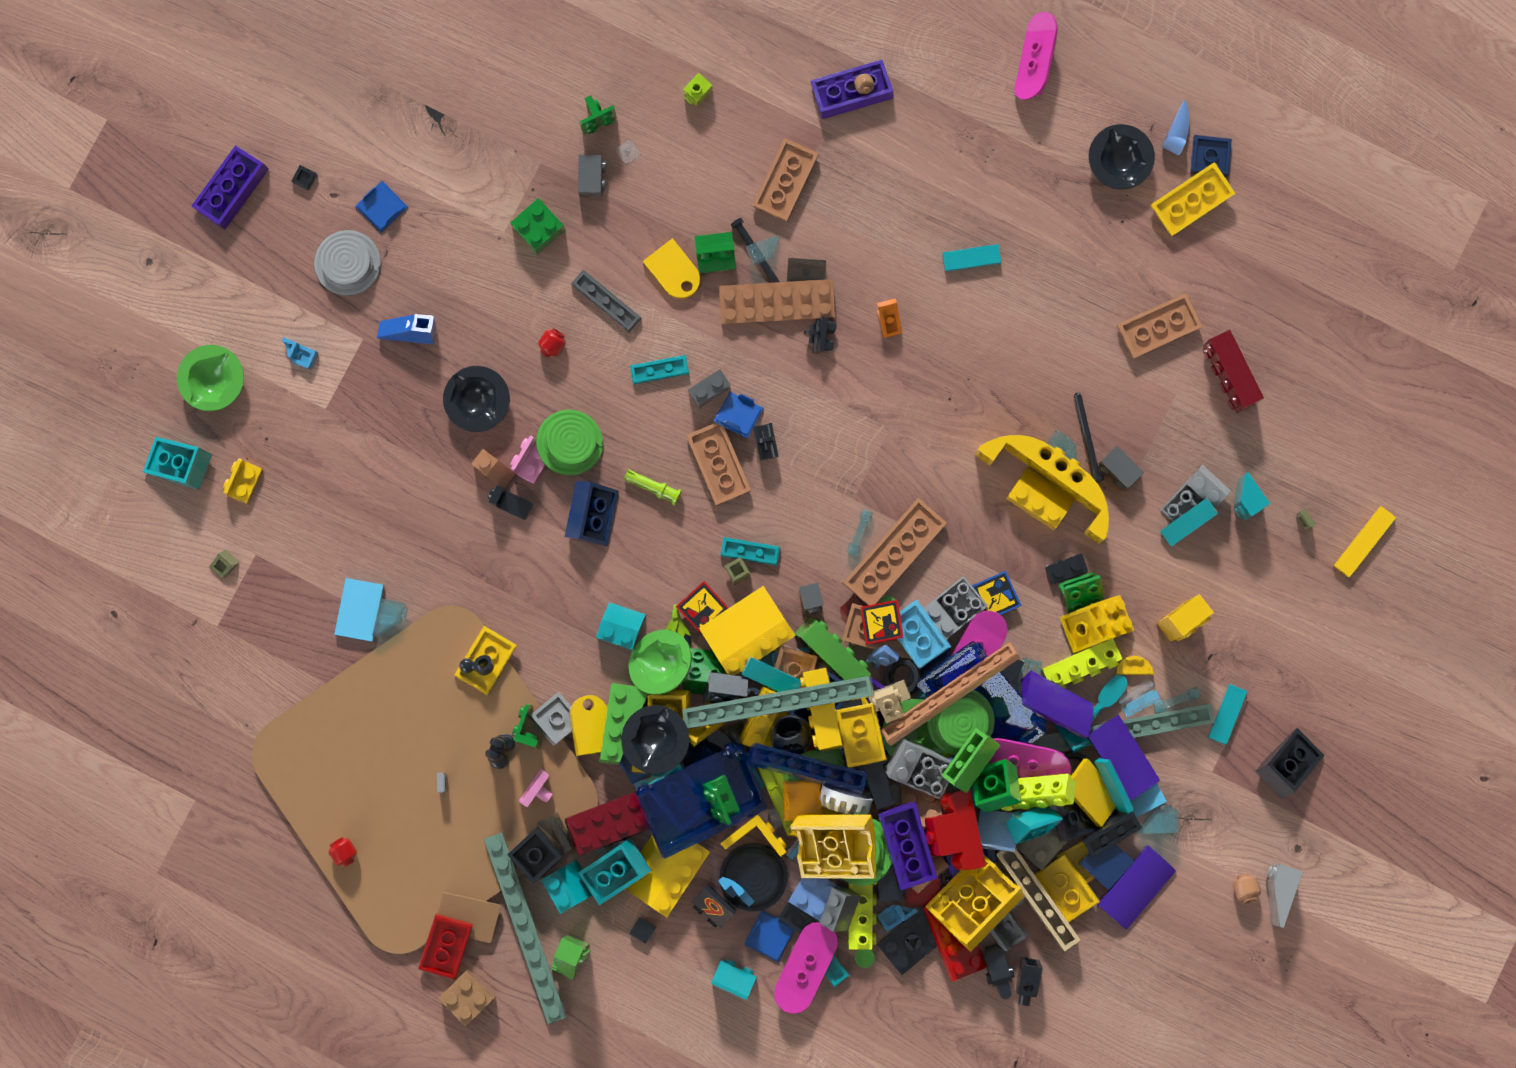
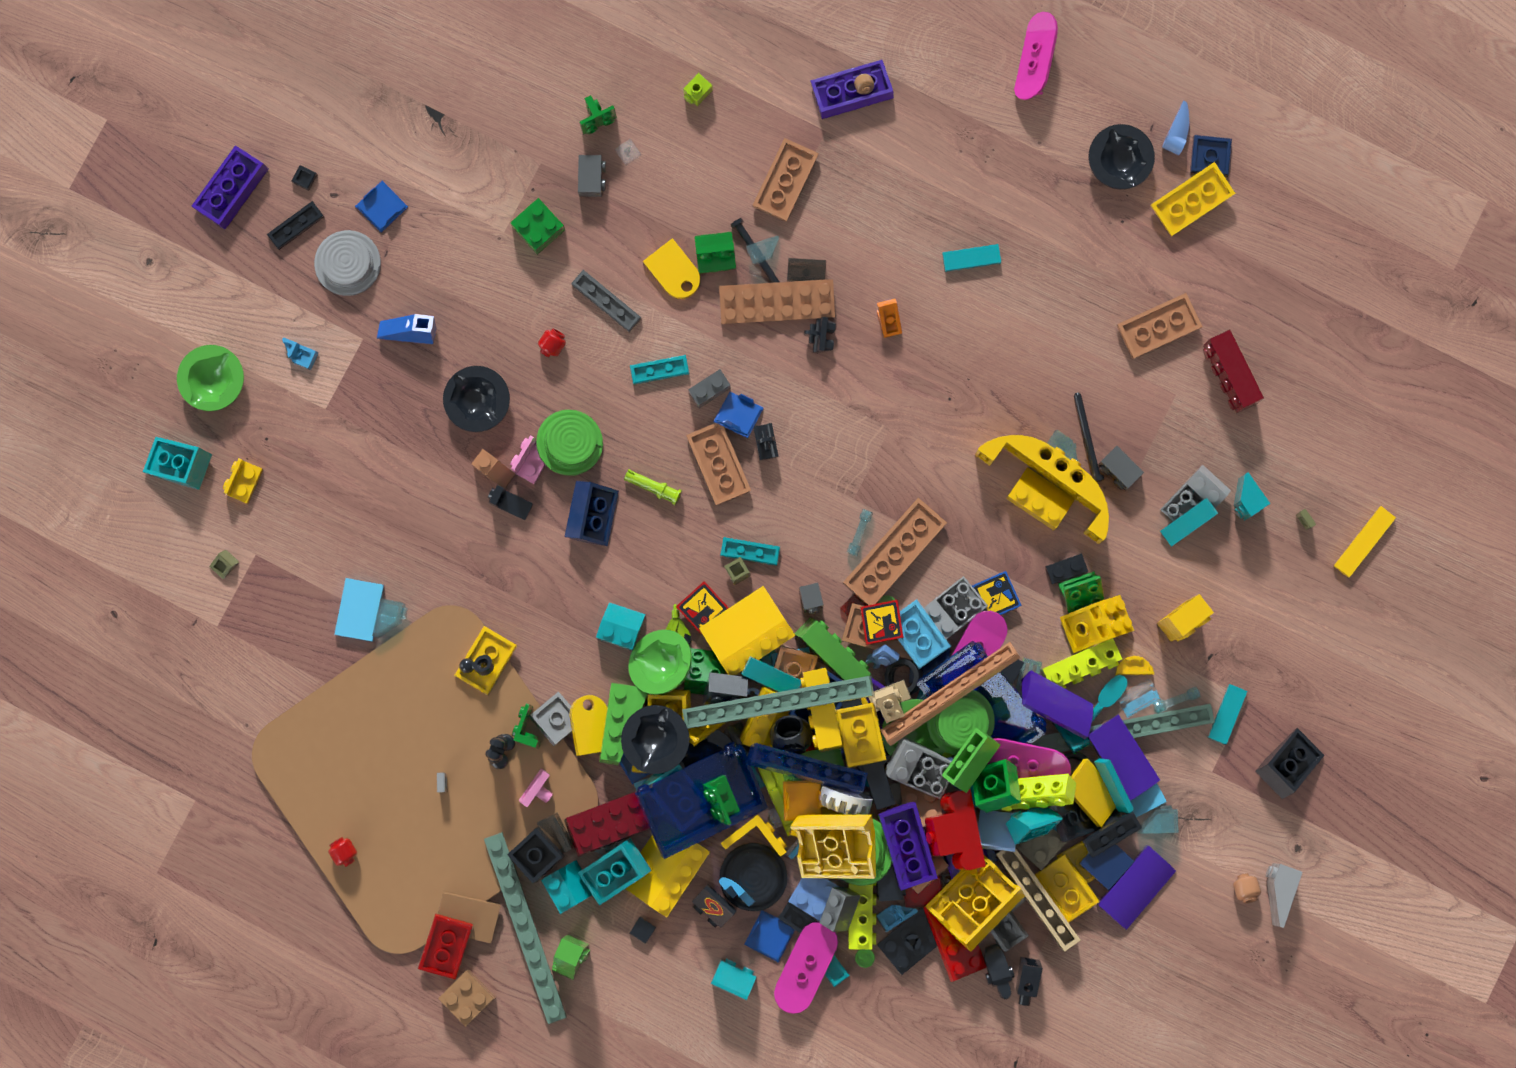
none -> black tile [267,201,324,250]

